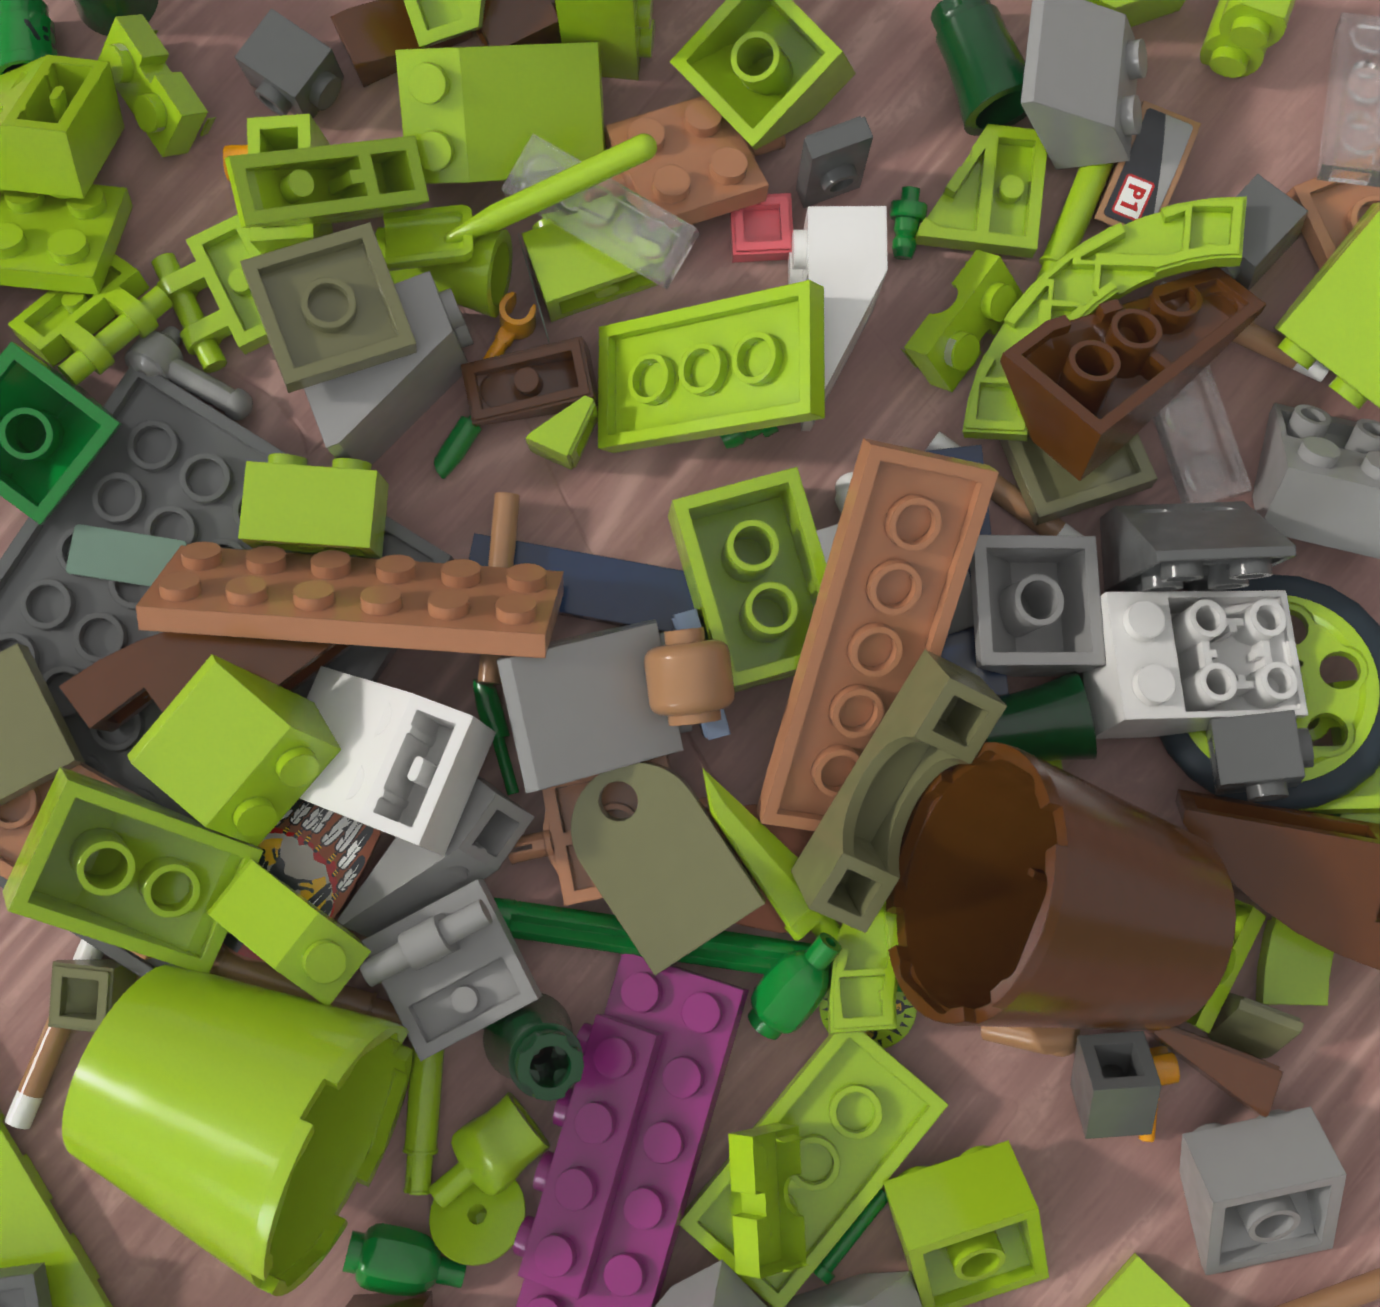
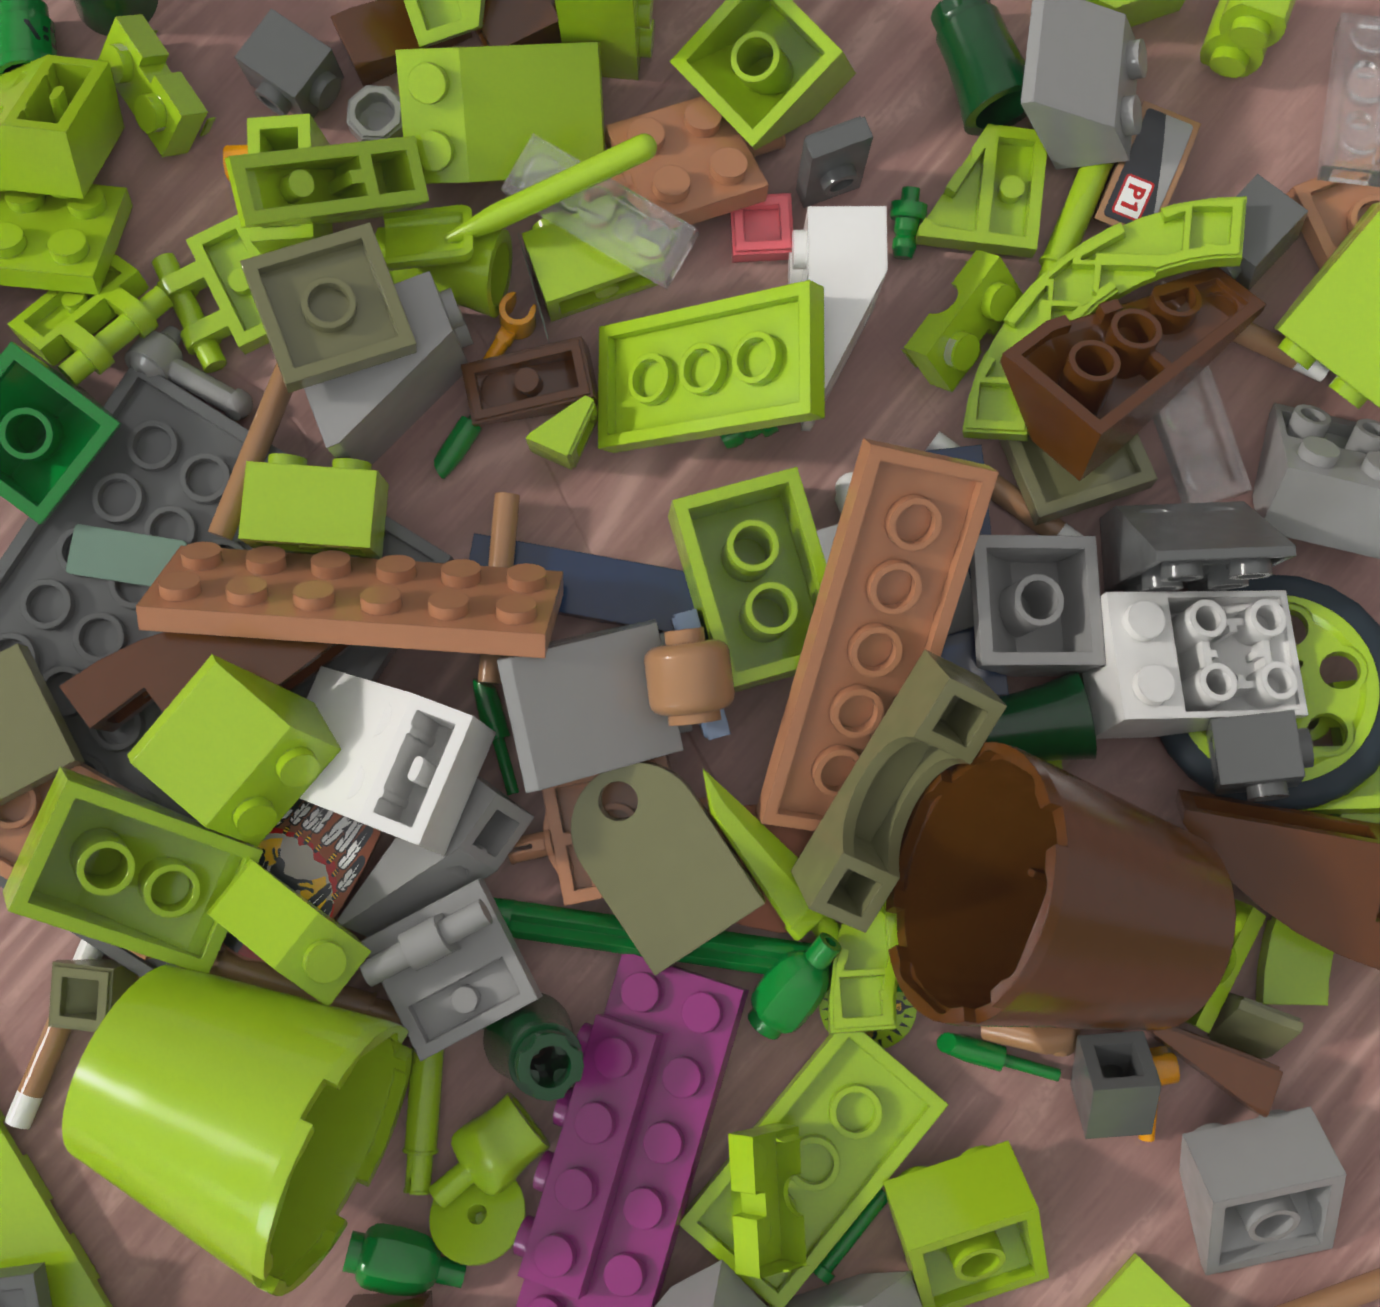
none -> medium nougat bar [208,362,293,541]
none -> light grey tile [346,85,403,142]
none -> green piece [937,1032,1061,1082]

